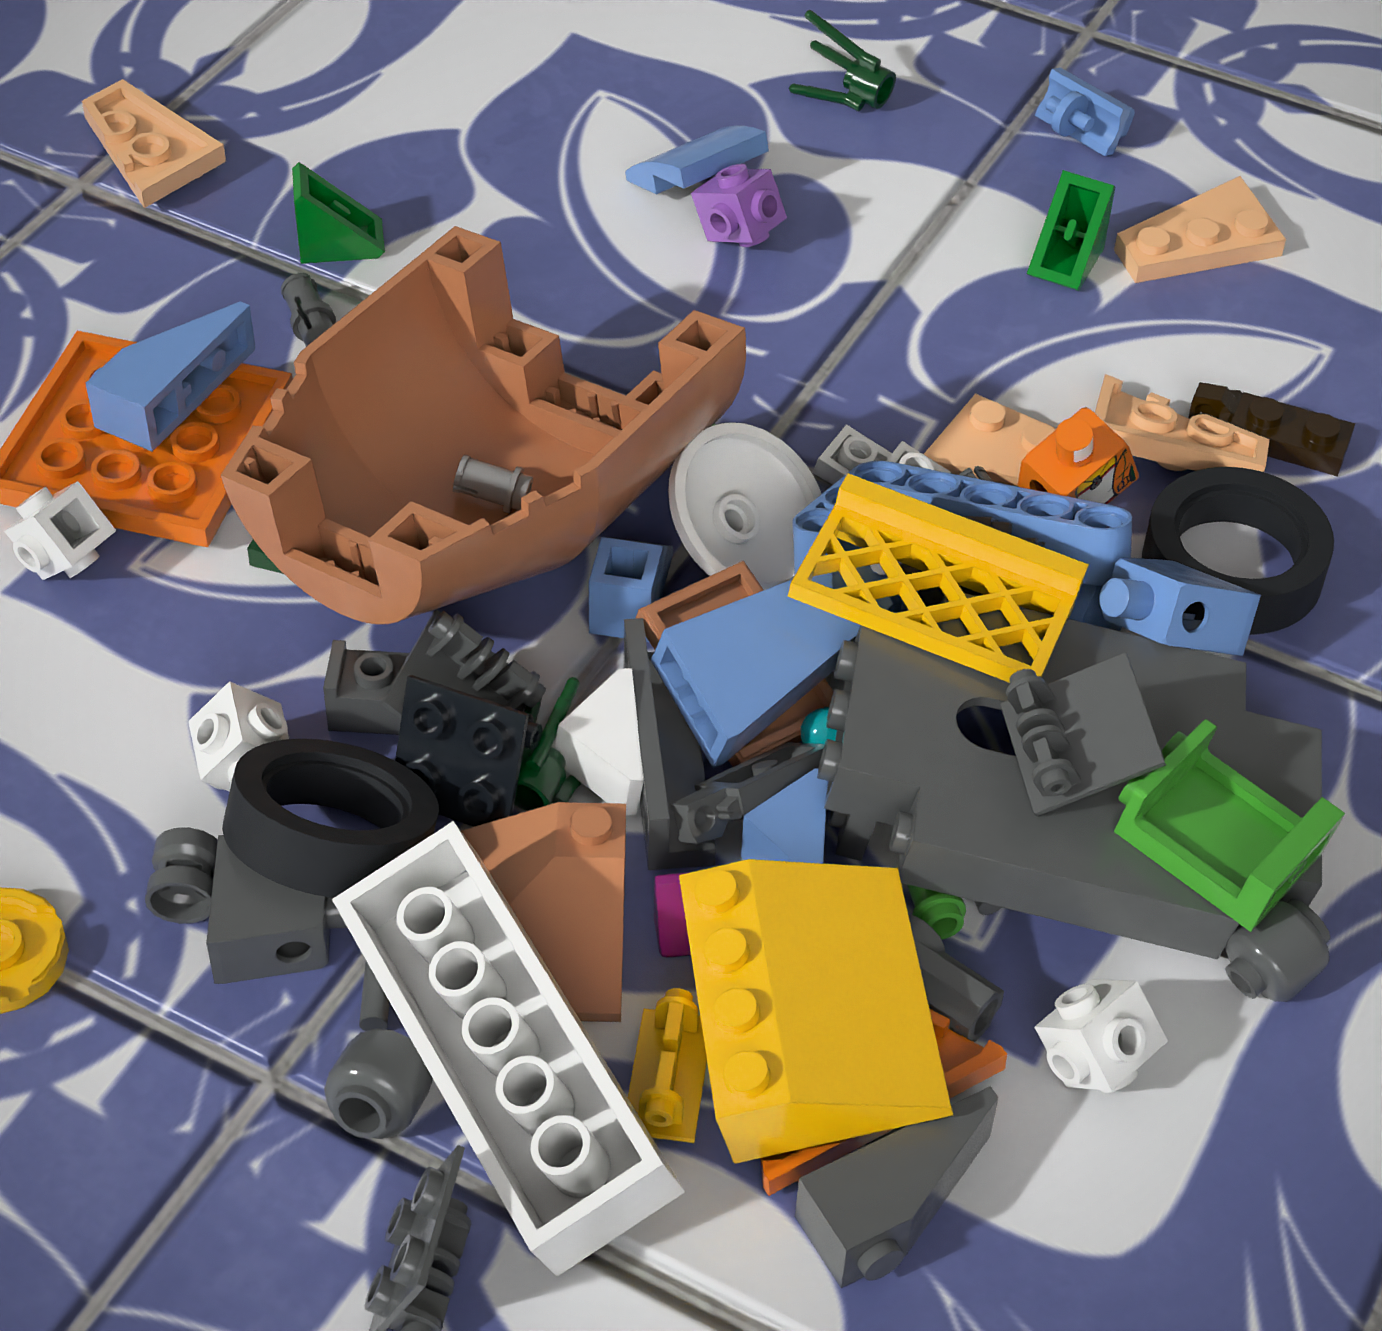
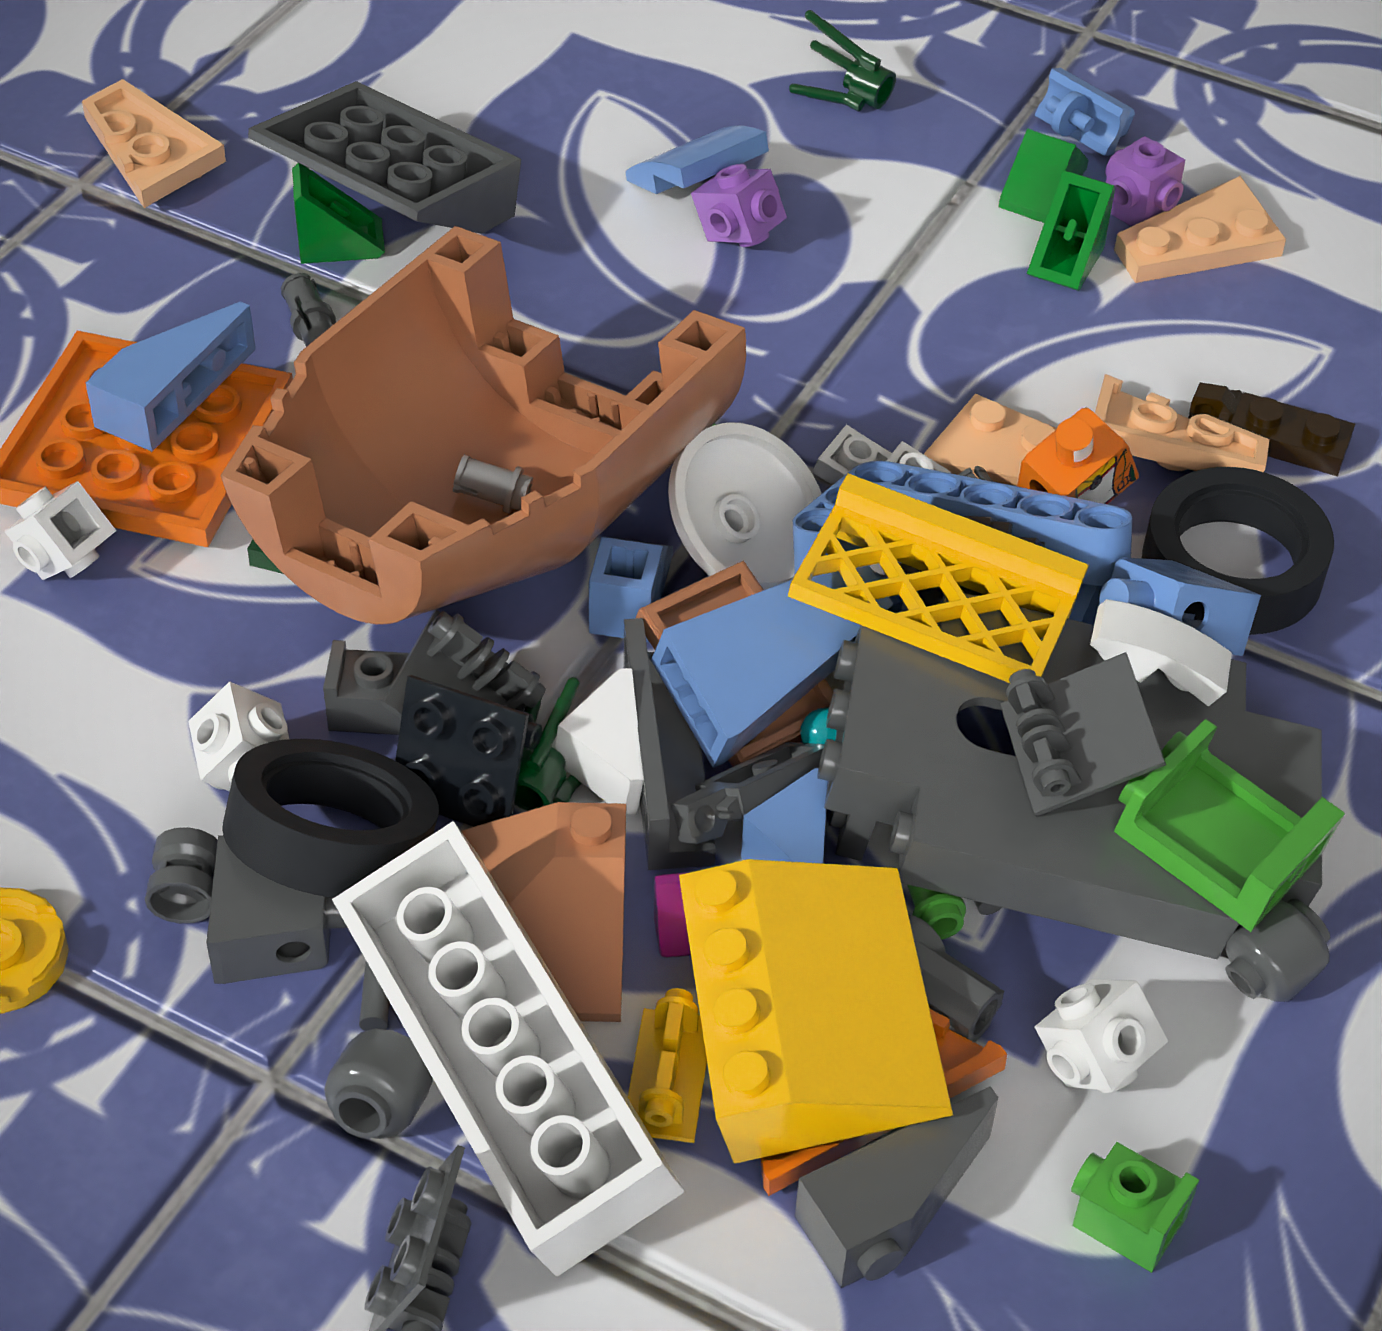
none -> dark grey slope [248,81,521,234]
none -> green slope [998,128,1089,223]
none -> bright green brick [1071,1142,1199,1273]
none -> white slope [1090,599,1232,706]
none -> medium lavender brick [1105,136,1186,227]

